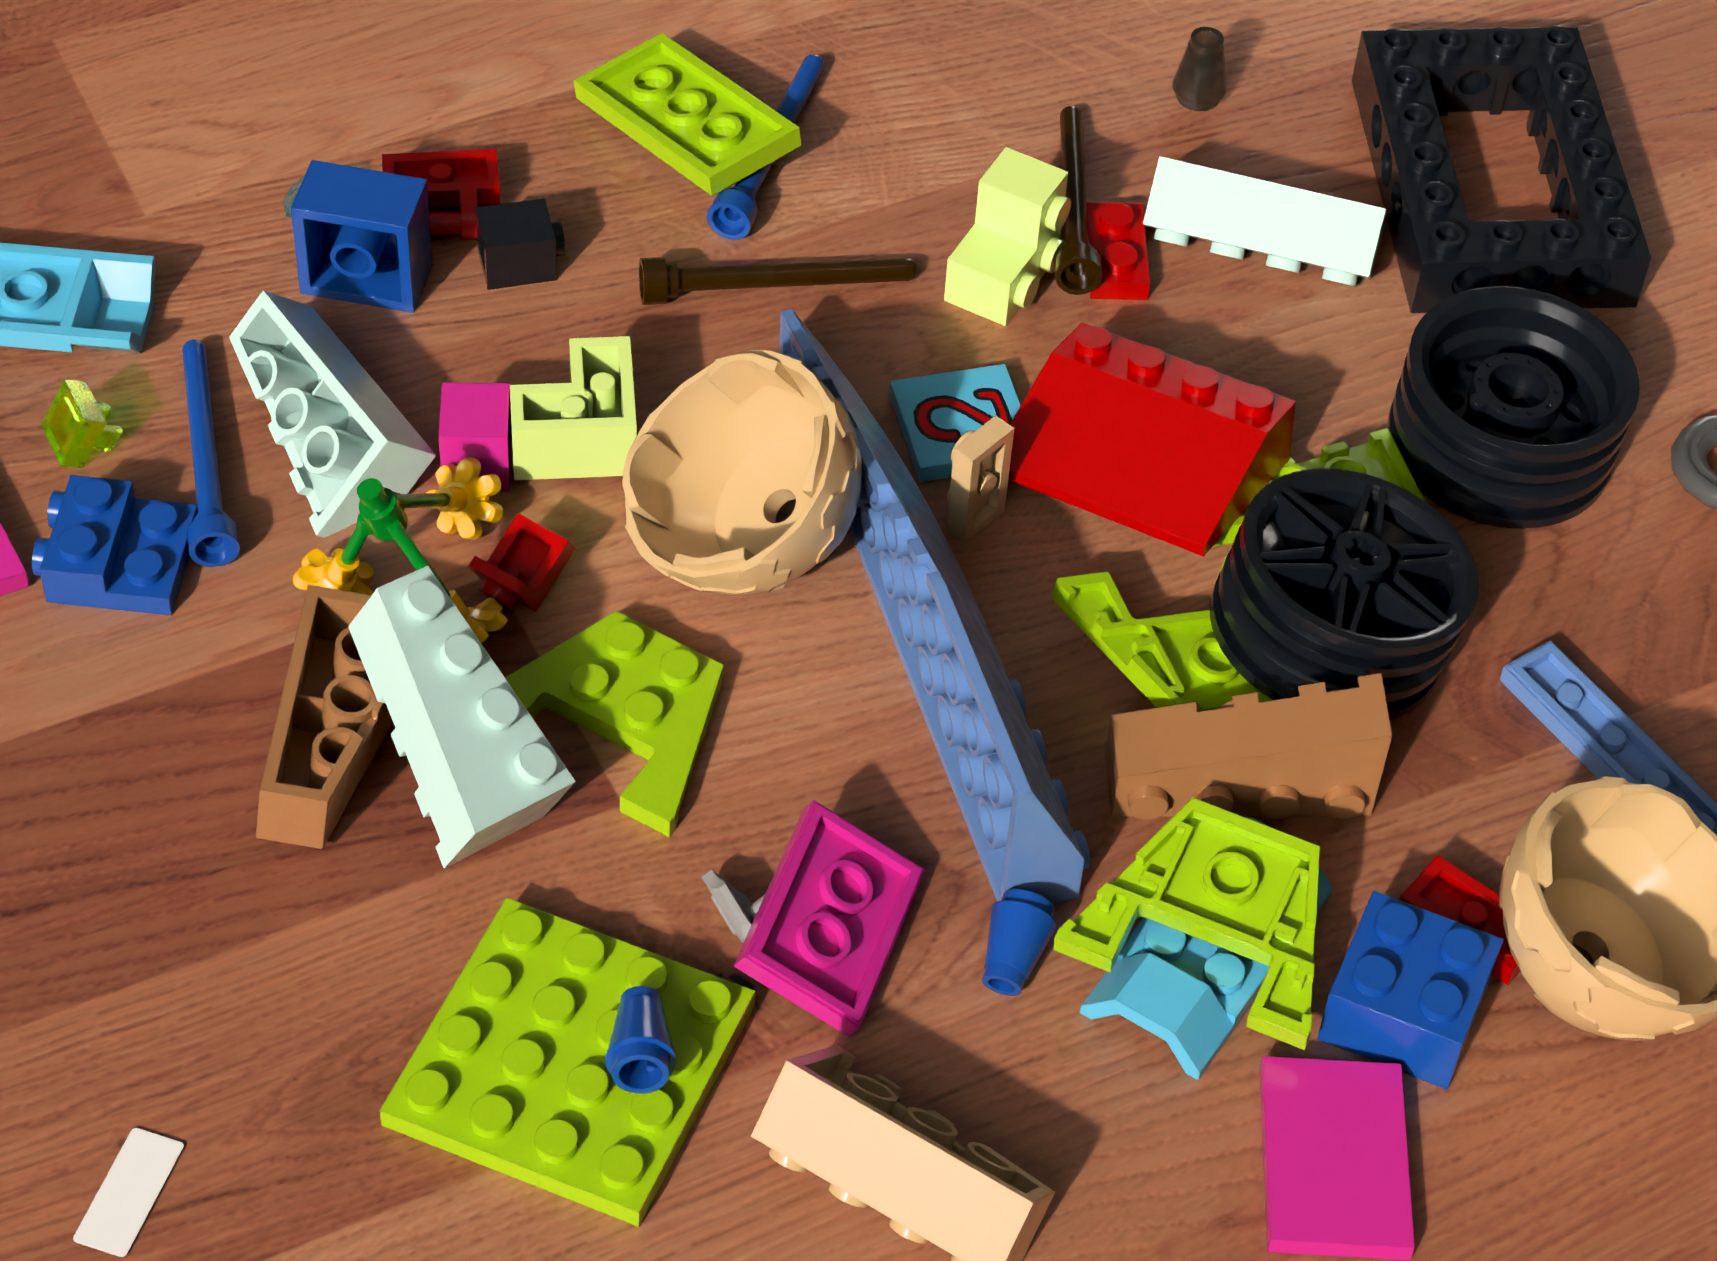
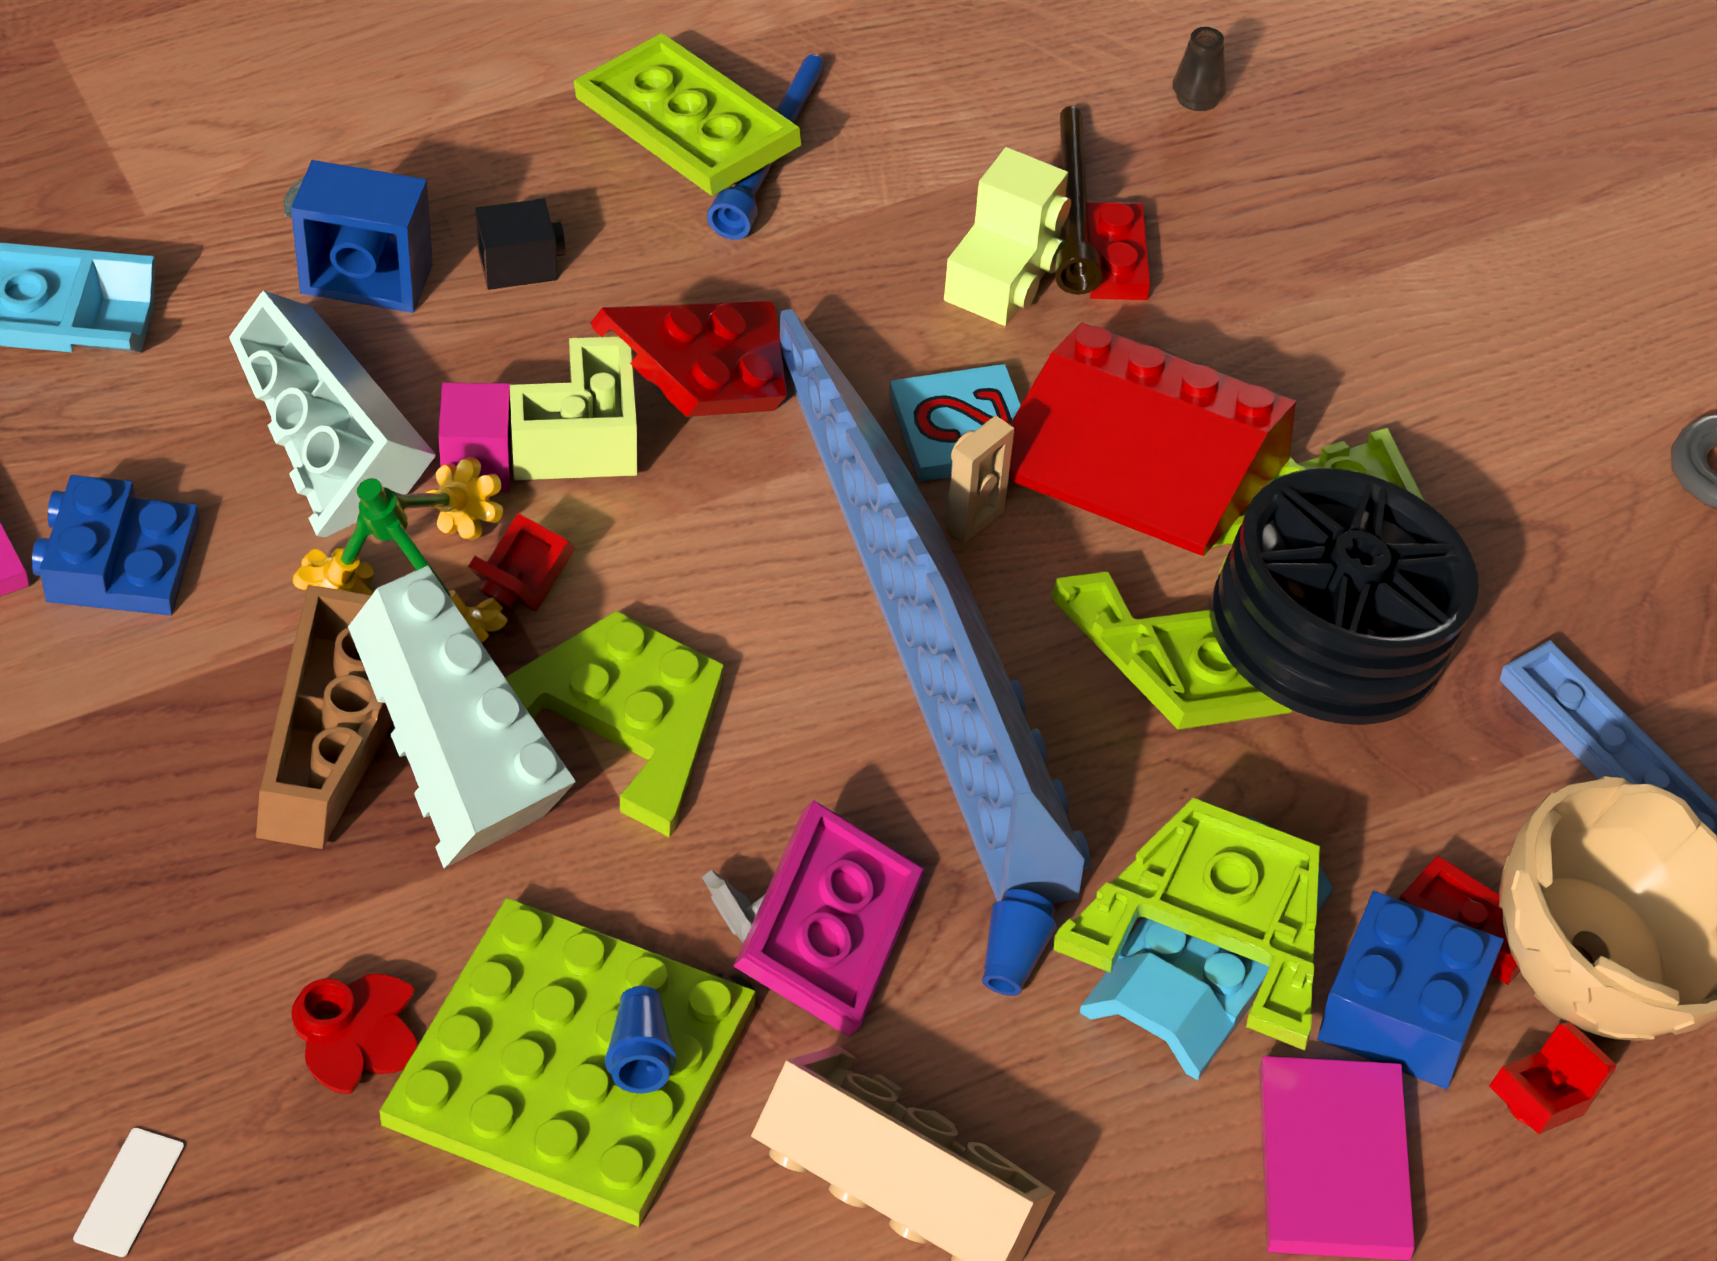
clear neon green tile [41,379,123,468] -> none
blue piece [182,340,240,567] -> none
red plate [382,149,501,240] -> none
tan piece [622,350,862,596] -> none
dark brown piece [639,257,918,305] -> none
medium nougat wedge [1105,673,1392,820] -> none
light aqua slope [1143,156,1388,287] -> none
black brick [1352,26,1651,313] -> none
black wheel [1387,286,1640,529] -> none
none -> red plate [291,973,418,1094]
none -> red wing [590,301,787,417]
none -> red bracket [1489,1022,1616,1135]

